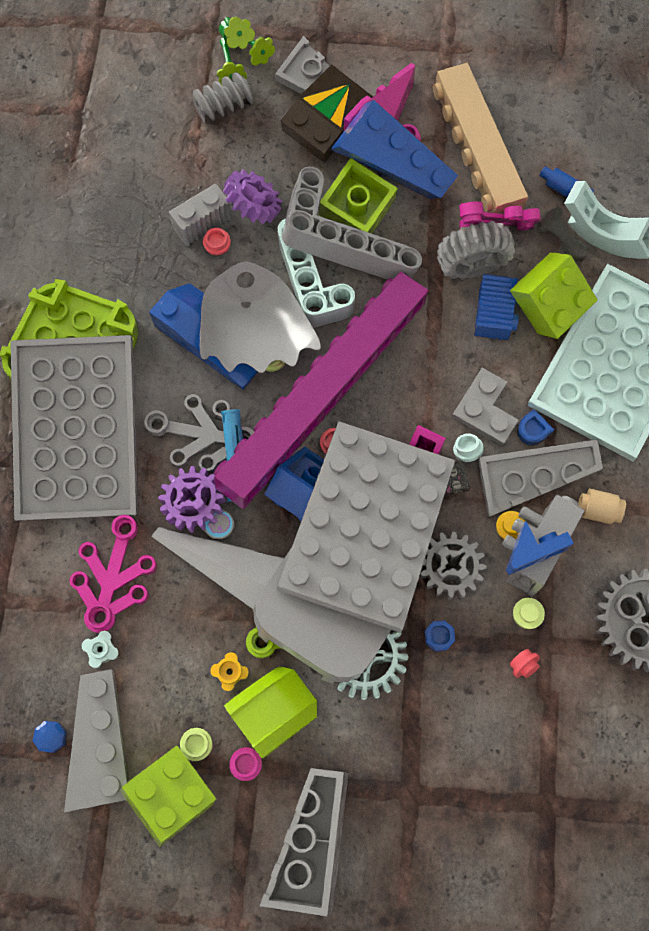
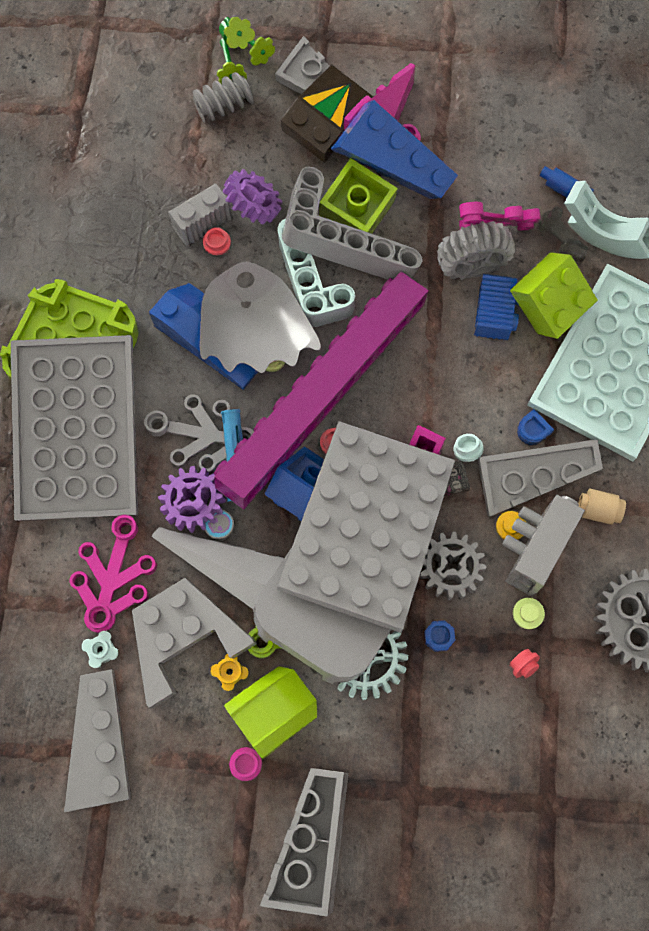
blue tile [33,721,67,753] -> none
lime brick [121,745,216,847] -> none
yellowish green plate [180,728,213,761] -> none
tan brick [433,62,528,214] -> none
light grey plate [452,368,519,447] -> none
blue slope [506,521,574,575] -> none
none -> light grey wing [132,578,257,708]

